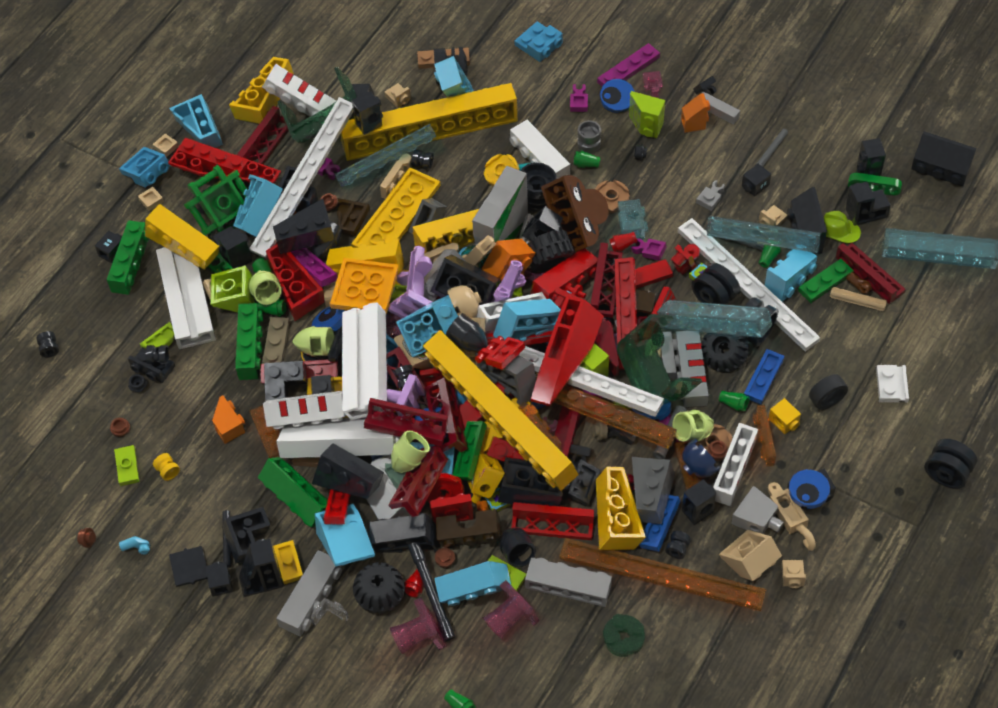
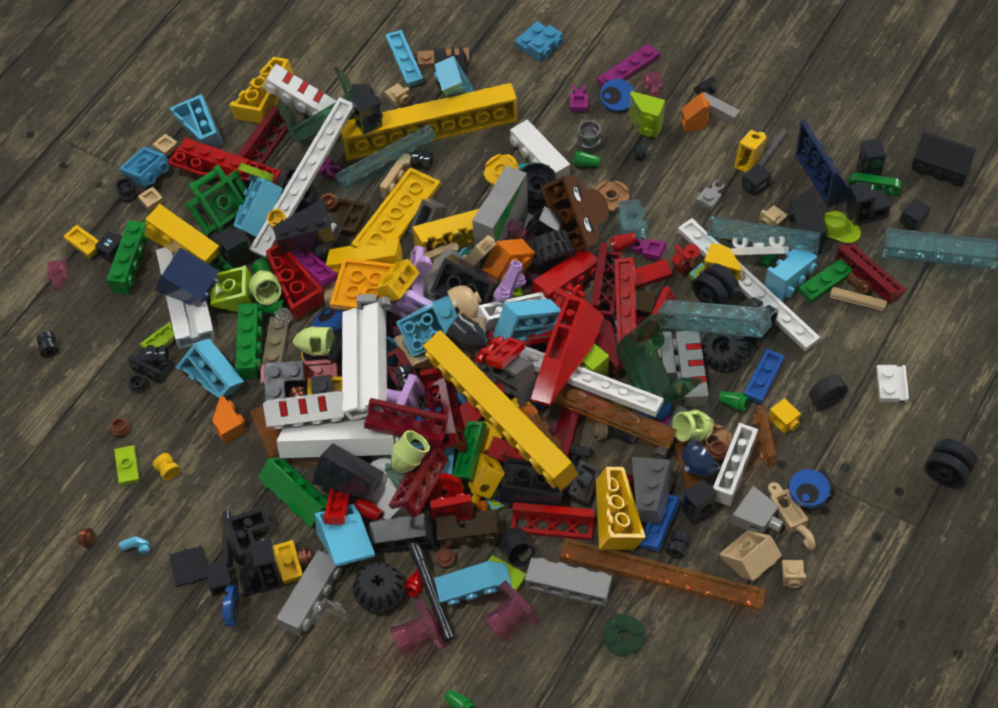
none -> clear pink plate [48,259,68,290]
none -> yellow plate [64,225,98,259]
none -> black wheel [116,178,137,203]
none -> dark blue slope [155,247,219,307]
none -> medium azure wedge [175,339,244,398]
none -> blue tile [222,585,239,627]
none -> lime tile [238,163,274,182]
none -> yellow wheel [267,209,287,231]
none -> clear plate [274,308,293,325]
none -> copper plate [288,386,307,398]
none -> copper plate [298,547,315,567]
none -> red cone [354,498,385,521]
none -> light grey plate [356,294,392,310]
none -> yellow brick [375,259,420,301]
none -> medium azure plate [385,30,424,87]
none -> clear pink plate [507,219,530,243]
none -> yellow slope [704,243,742,281]
none -> white plate [730,236,789,255]
none -> yellow torso [734,130,767,173]
none -> dark blue slope [795,119,849,207]
none -> black brick [900,198,931,232]

